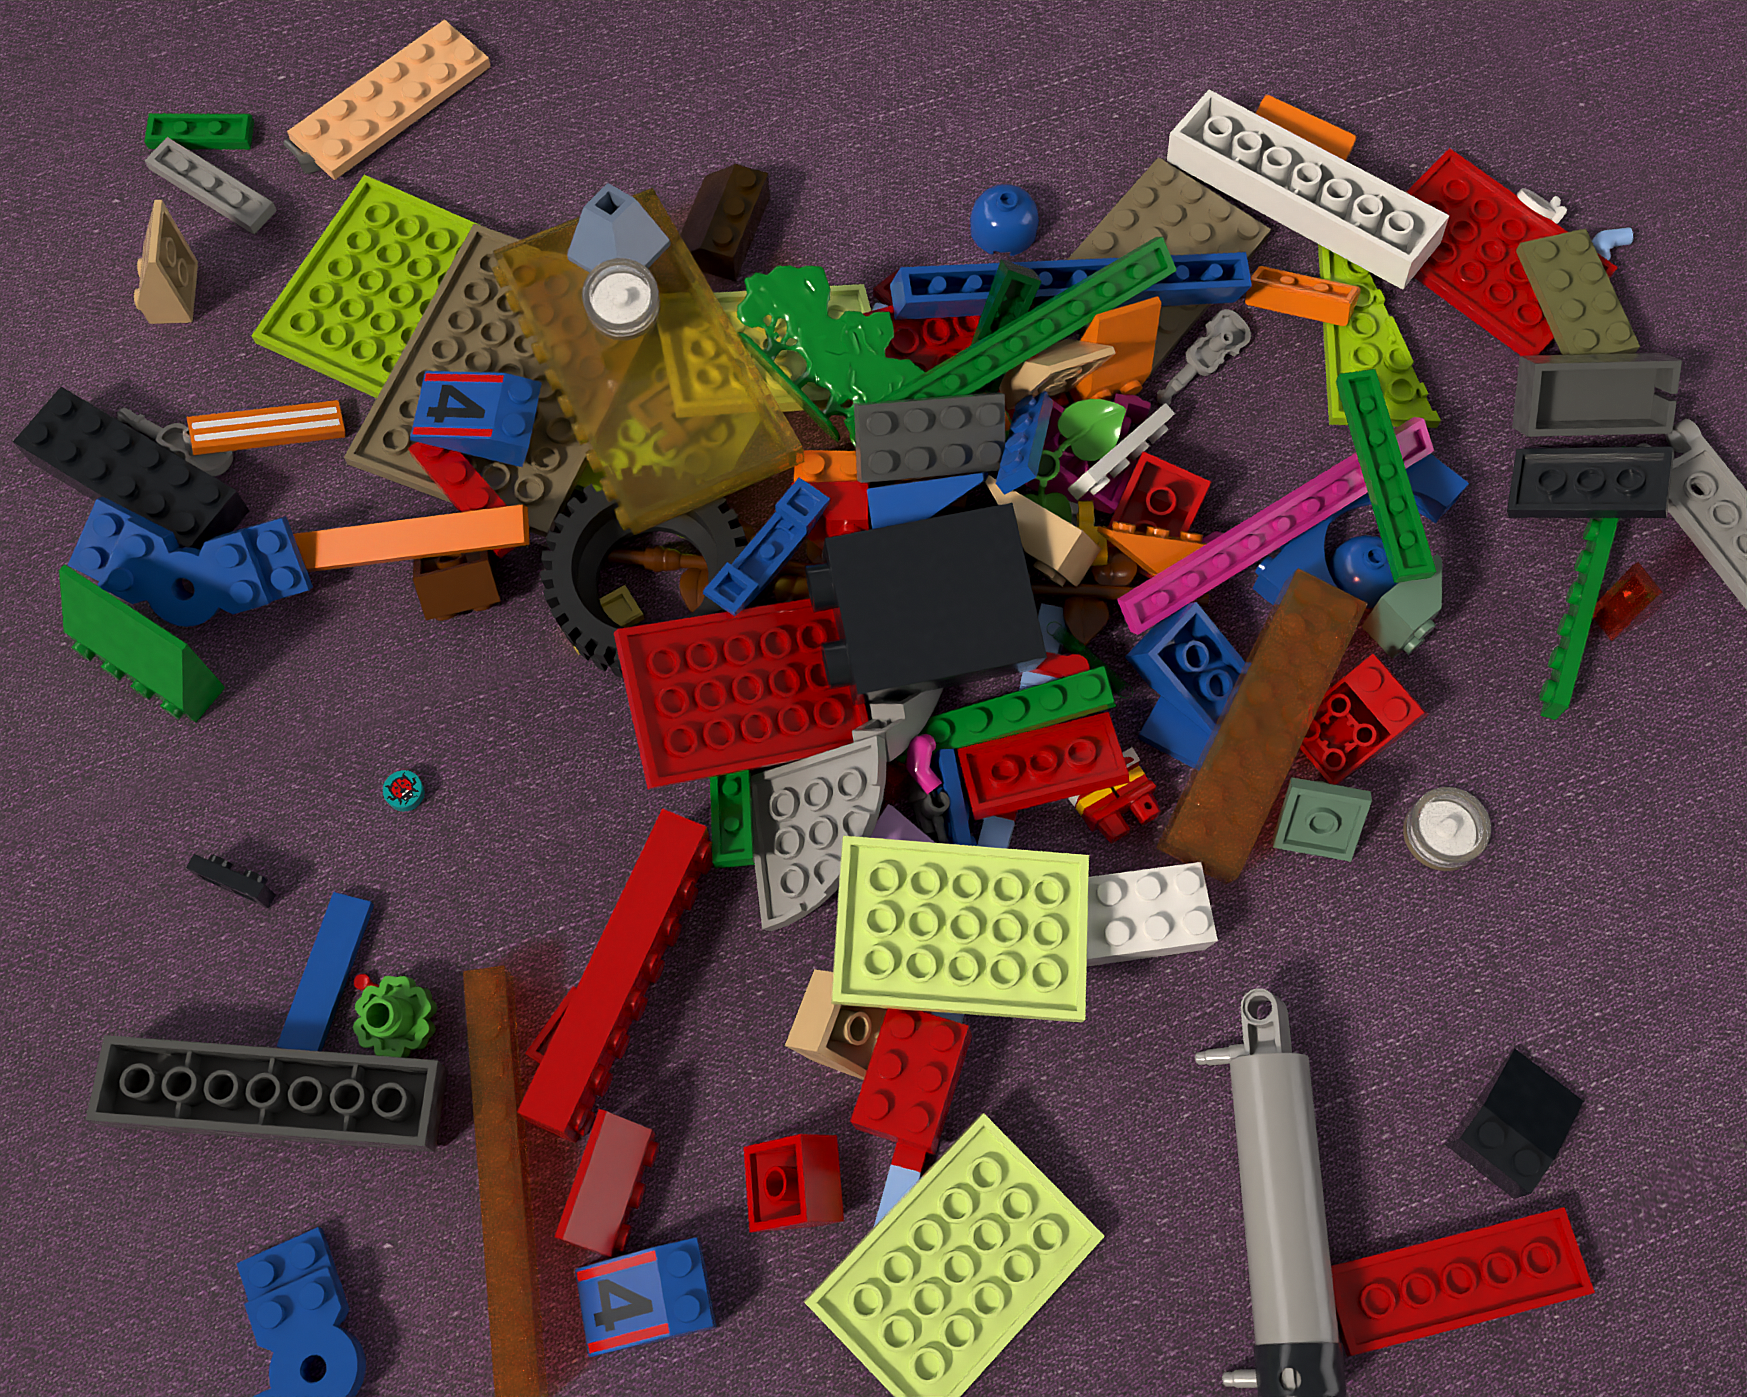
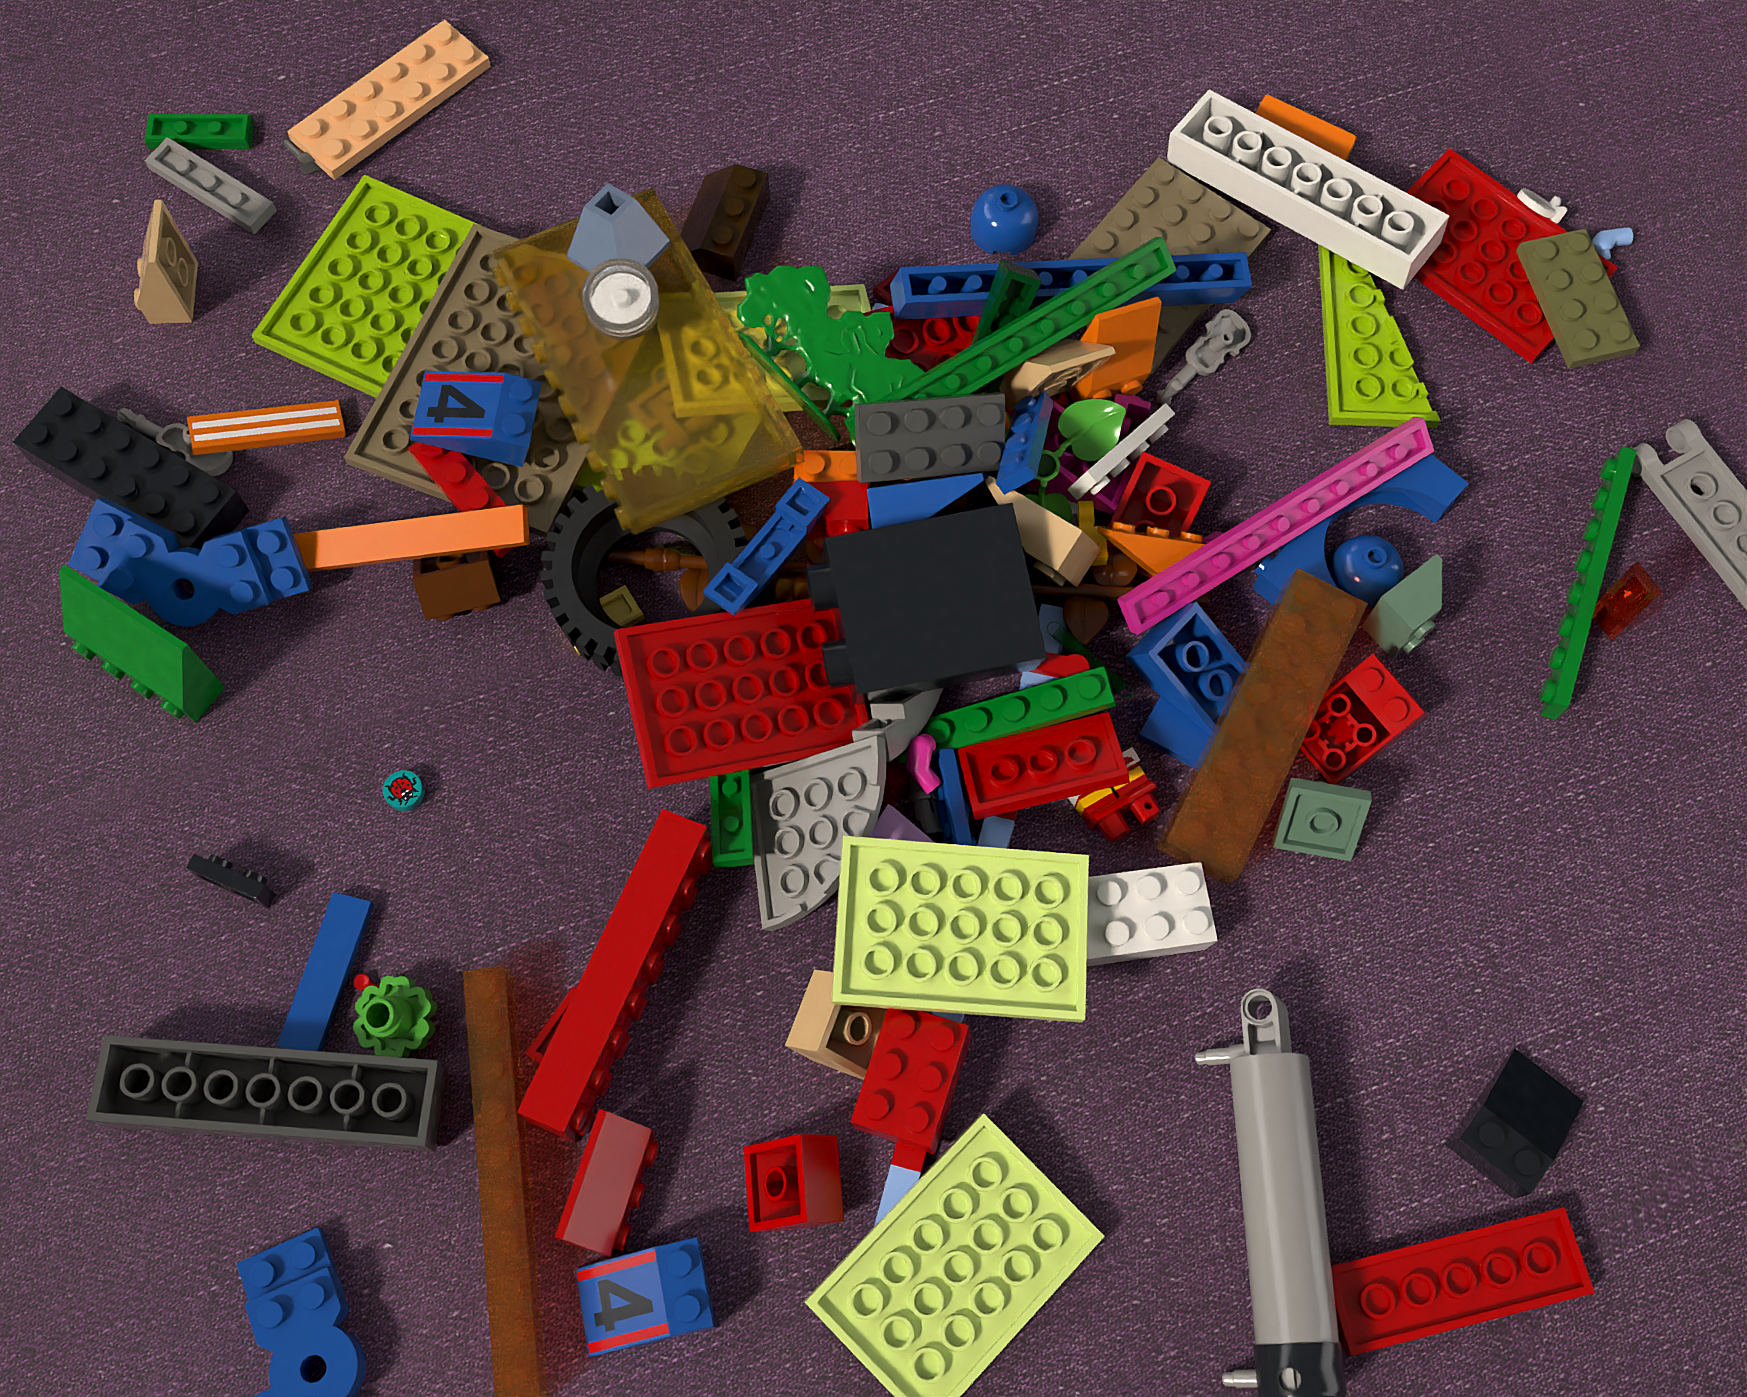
dark grey hand [921,792,950,844] -> none
orange slope [1245,266,1361,326] -> none
green plate [1335,369,1437,583] -> none
clear piece [1403,787,1491,871] -> none
black plate [1507,447,1674,518] -> none
dark grey piece [1512,353,1682,437] -> none

